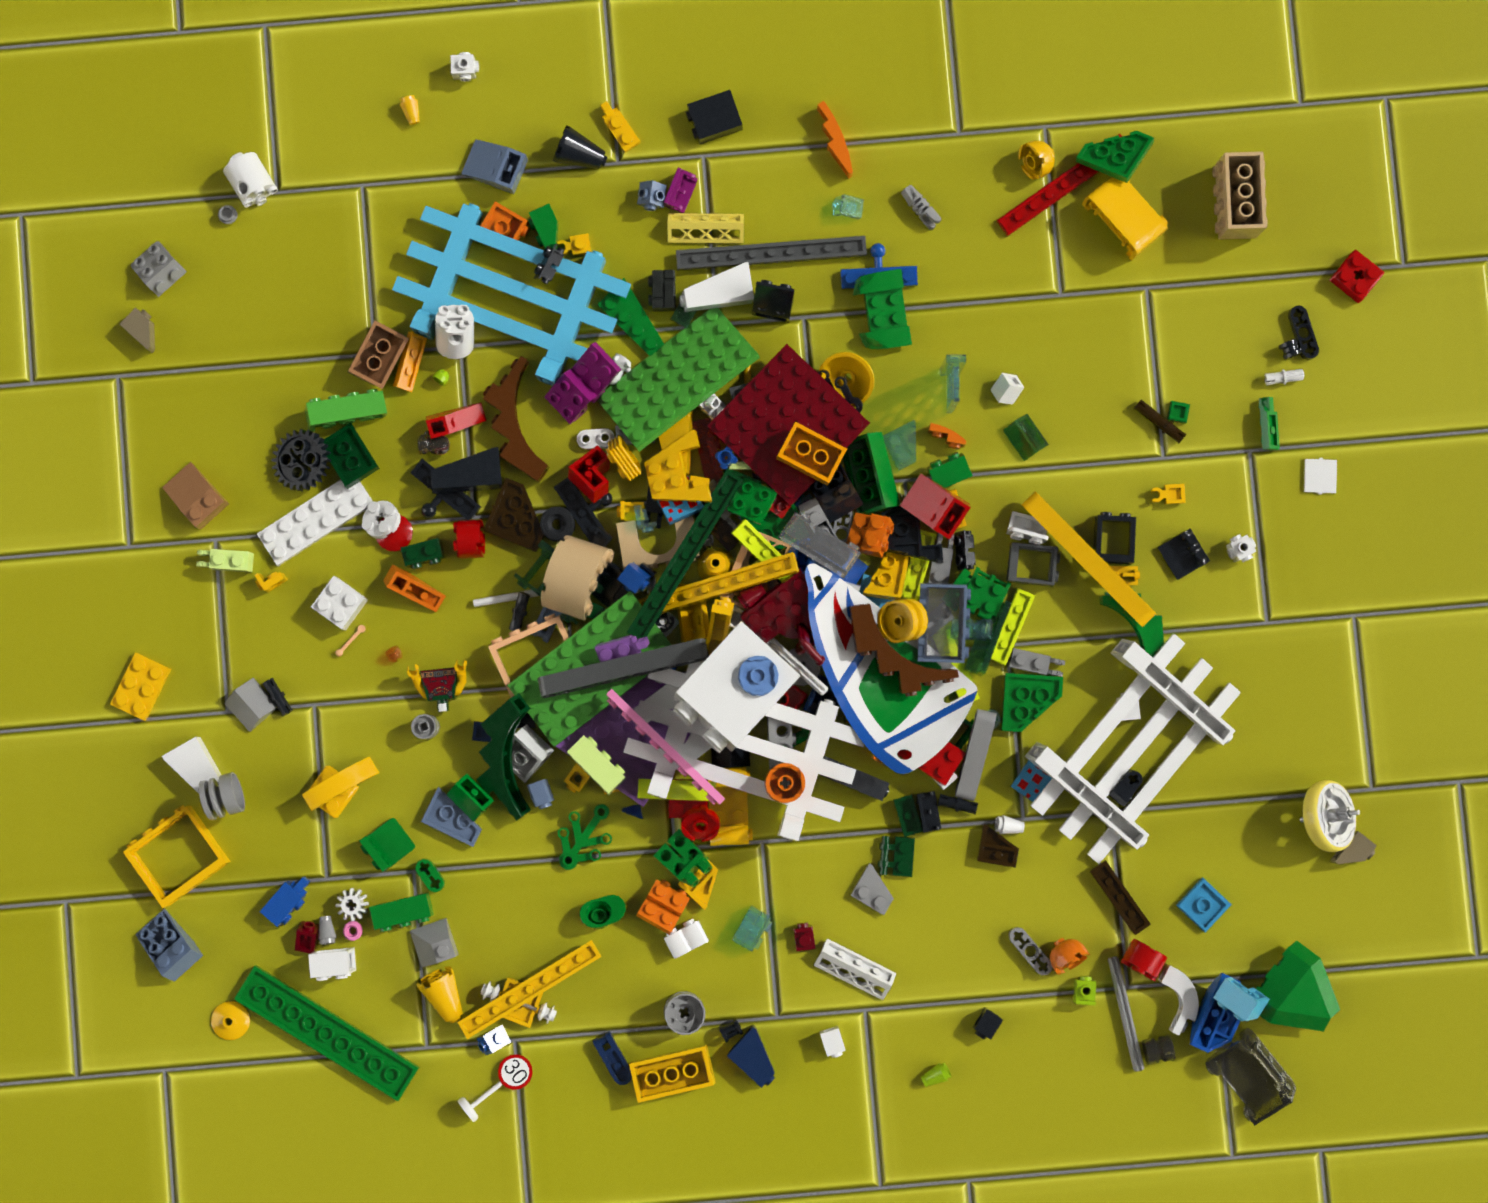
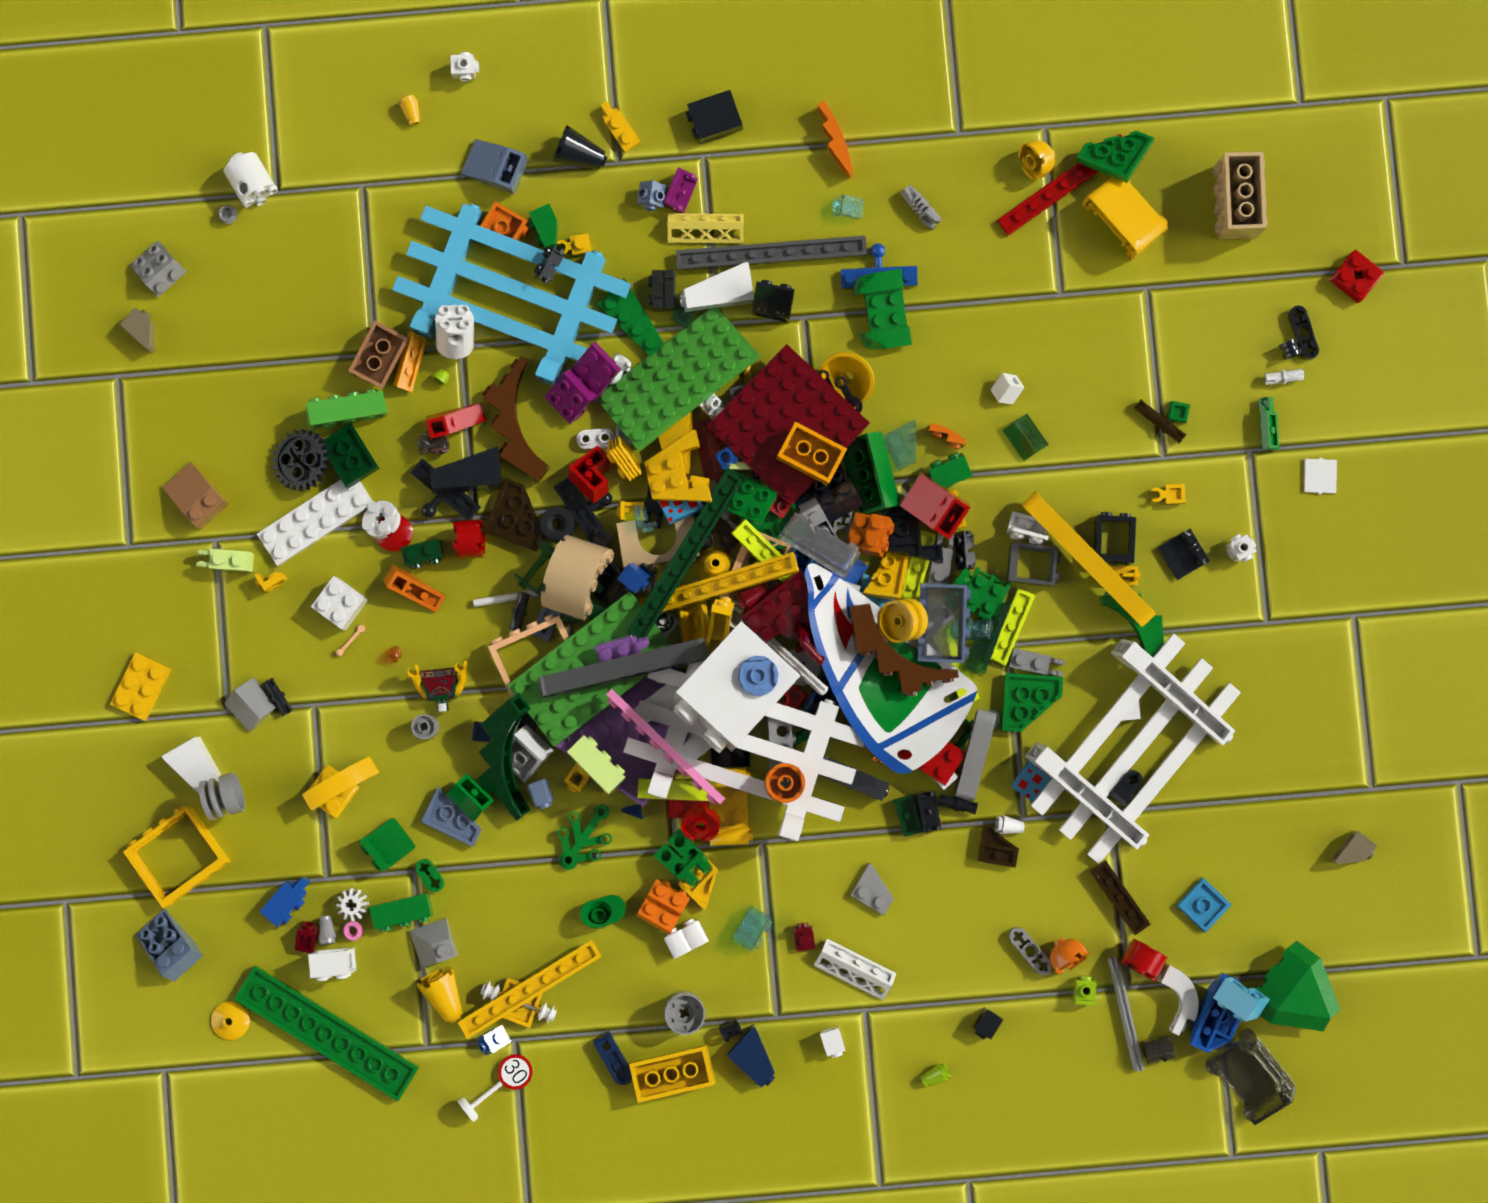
dark green plate [878,836,915,877] -> none
clear light blue fence [940,355,966,413] -> none
flat silver wheel [1300,780,1360,852] -> none

